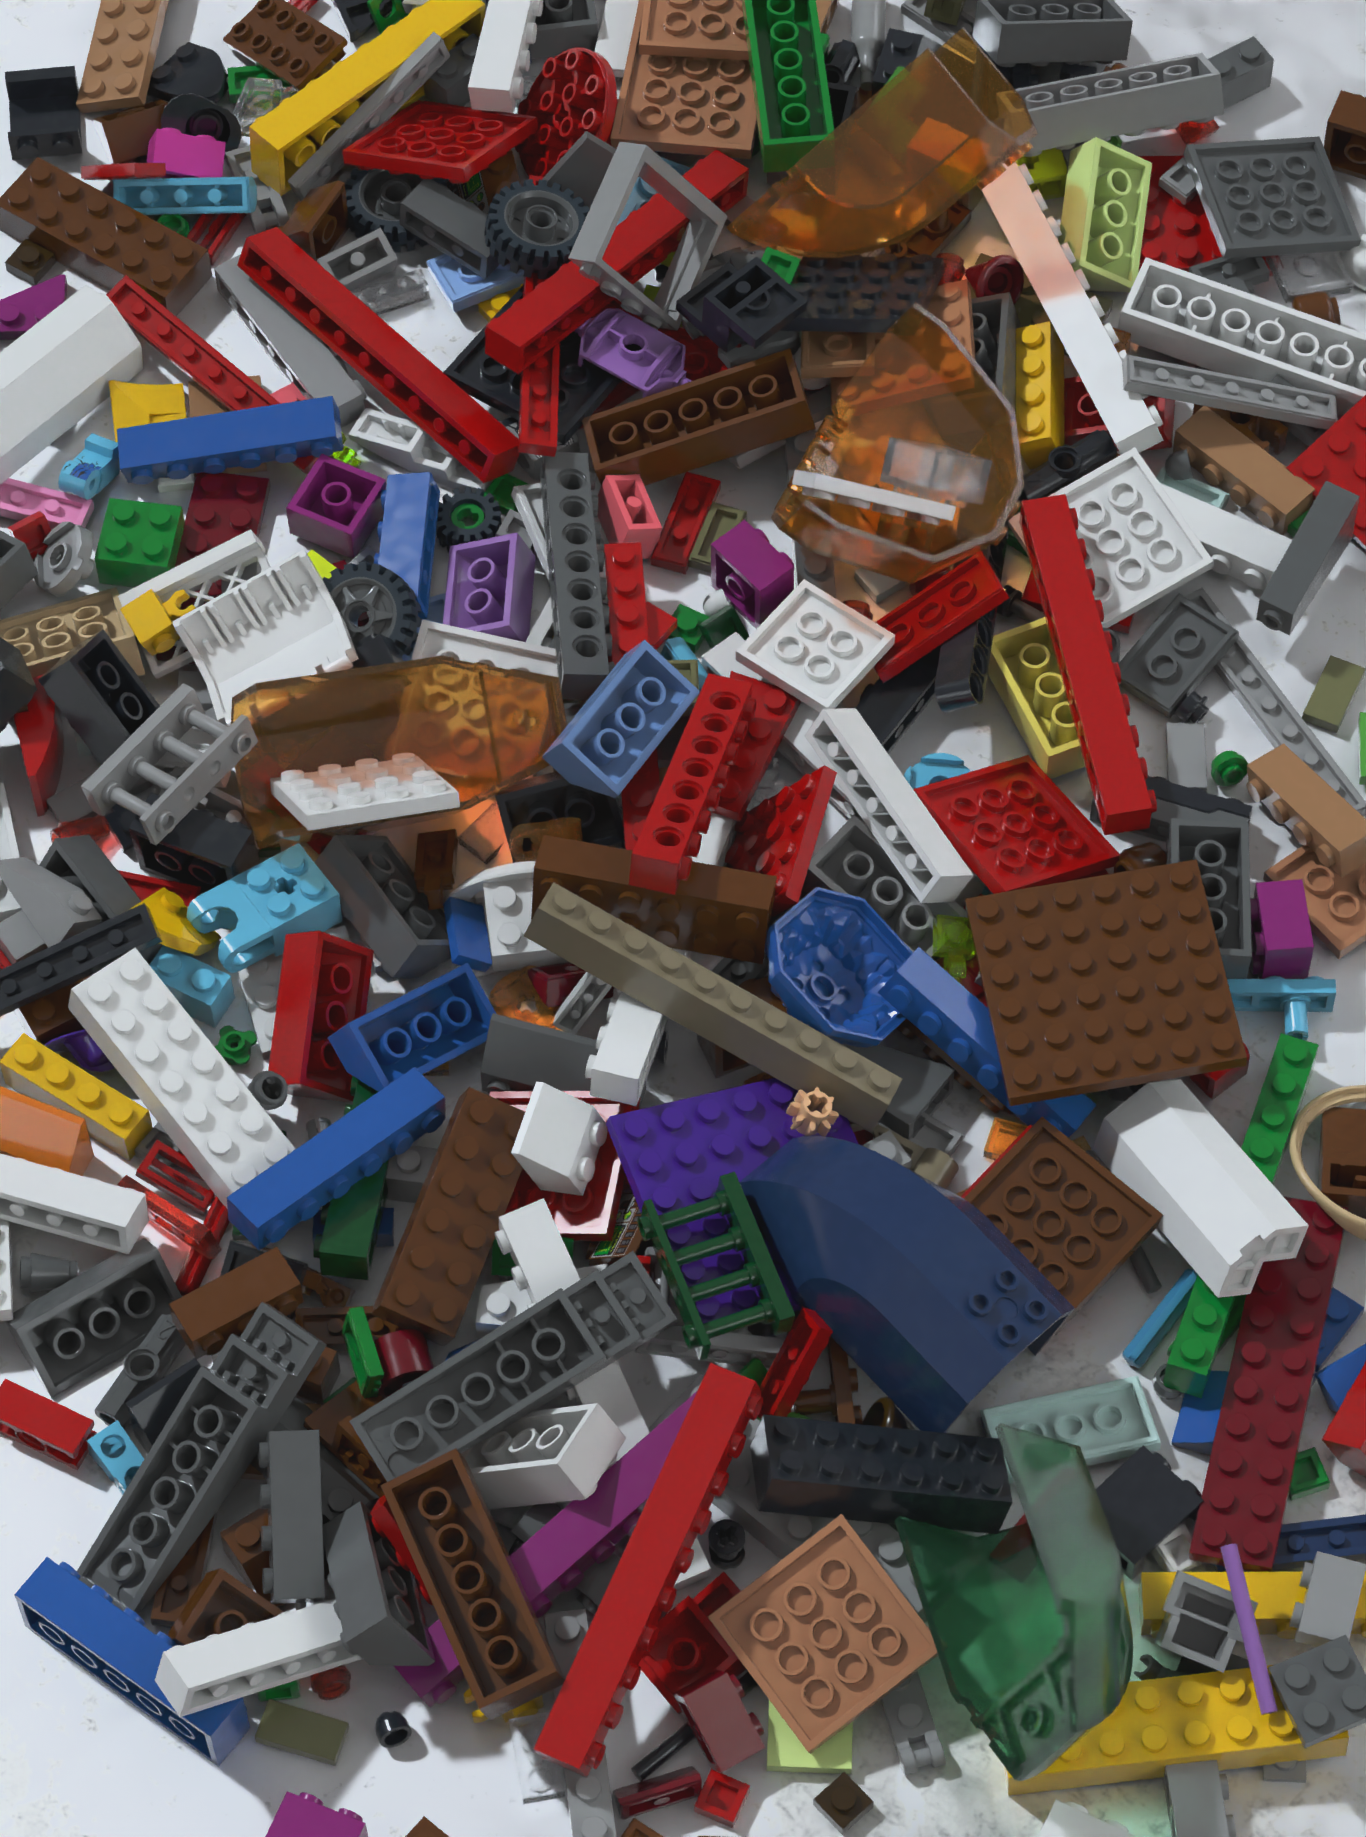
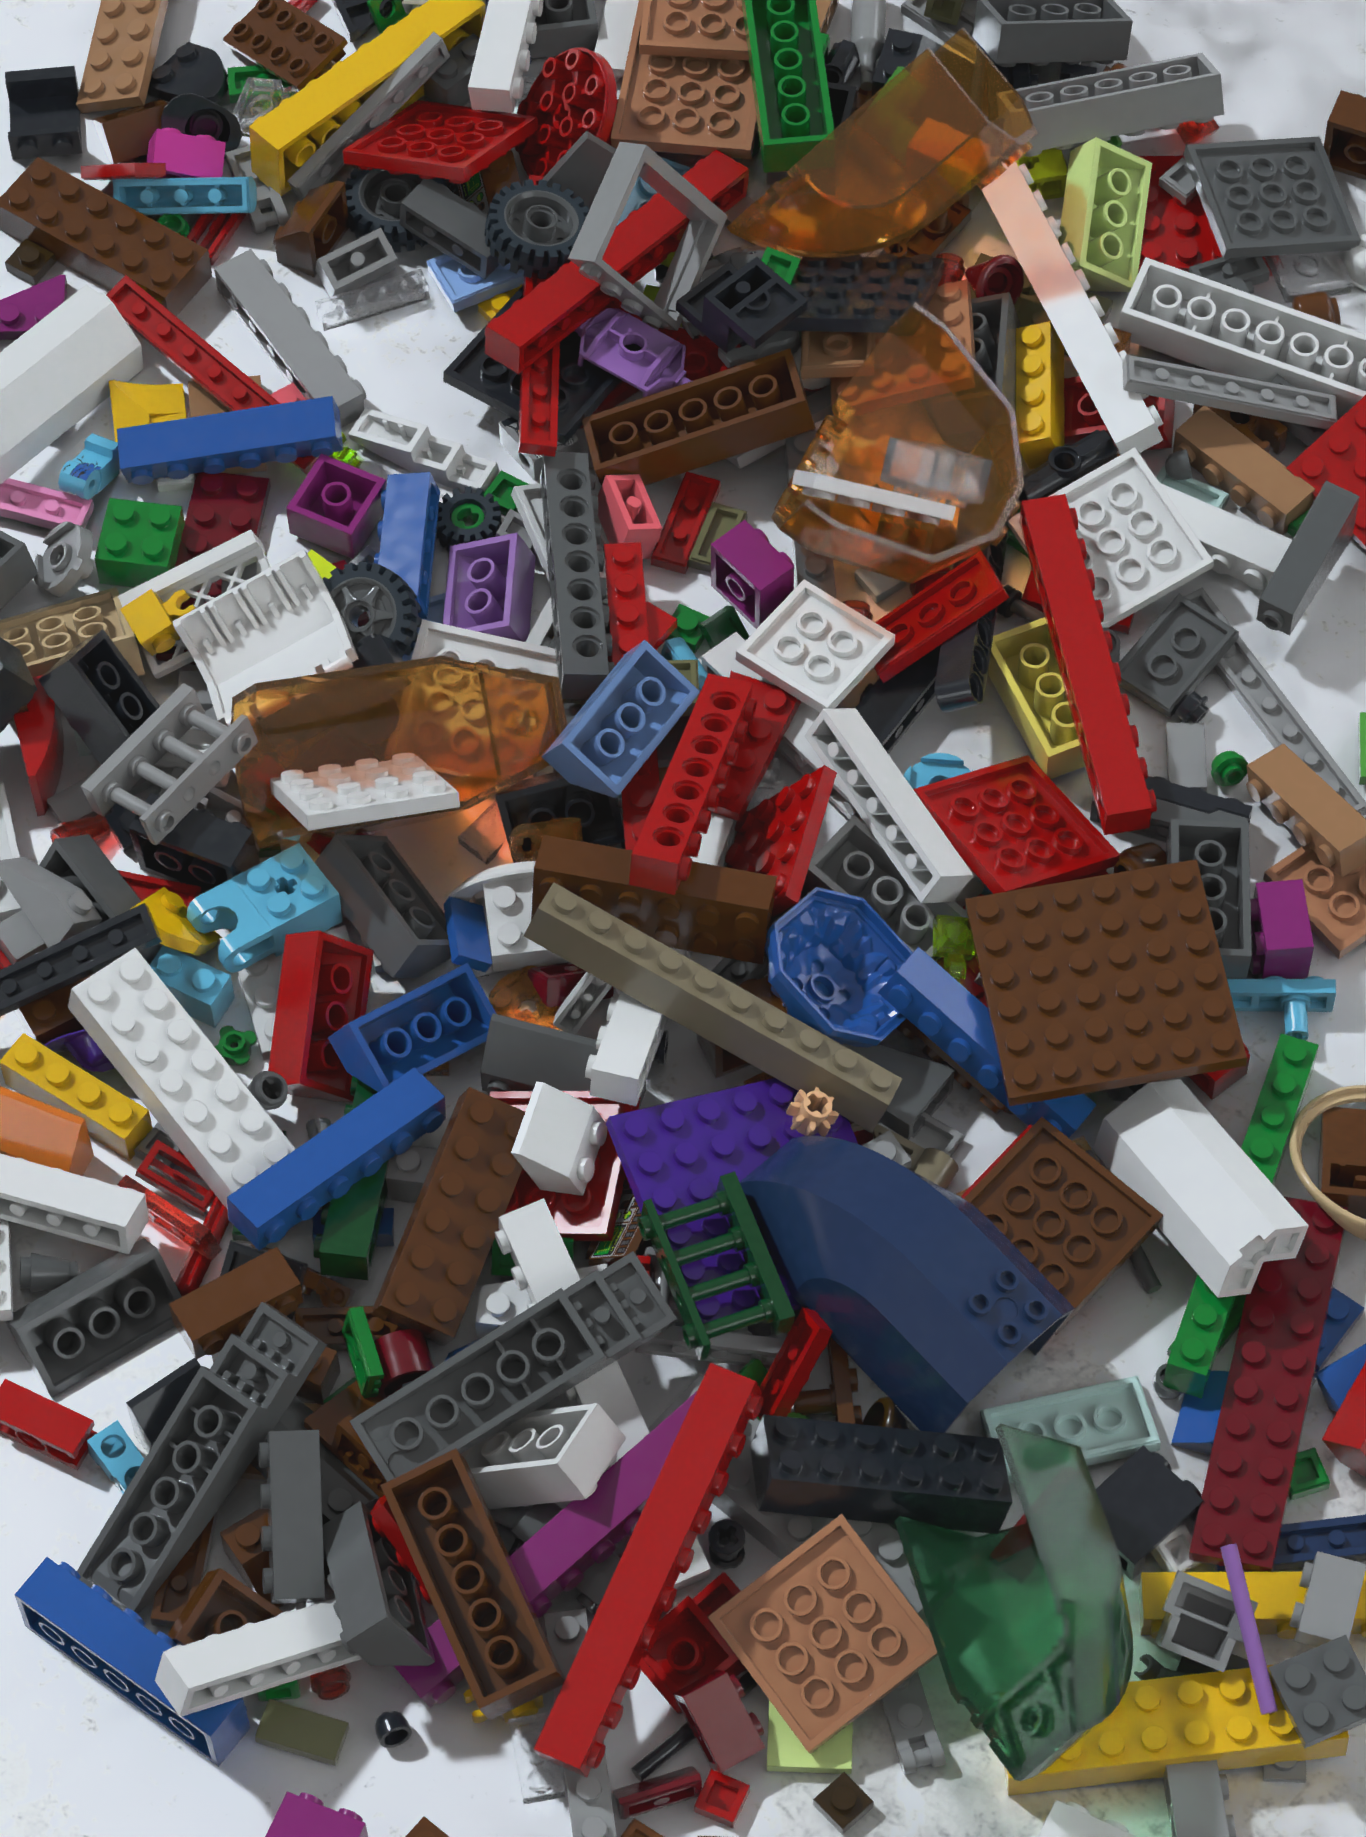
red plate [7,511,51,559] -> none
dark grey piece [95,1314,186,1431] -> none
red brick [237,227,520,483] -> none
reddish brown hinge [414,829,458,910] -> none
white hinge [703,589,728,617] -> none
clear orange tile [983,1117,1028,1160] -> none
dark azure axle [1122,1269,1198,1368] -> none
dark grey brick [1208,36,1274,109] -> none
olive tile [1302,655,1366,733] -> none

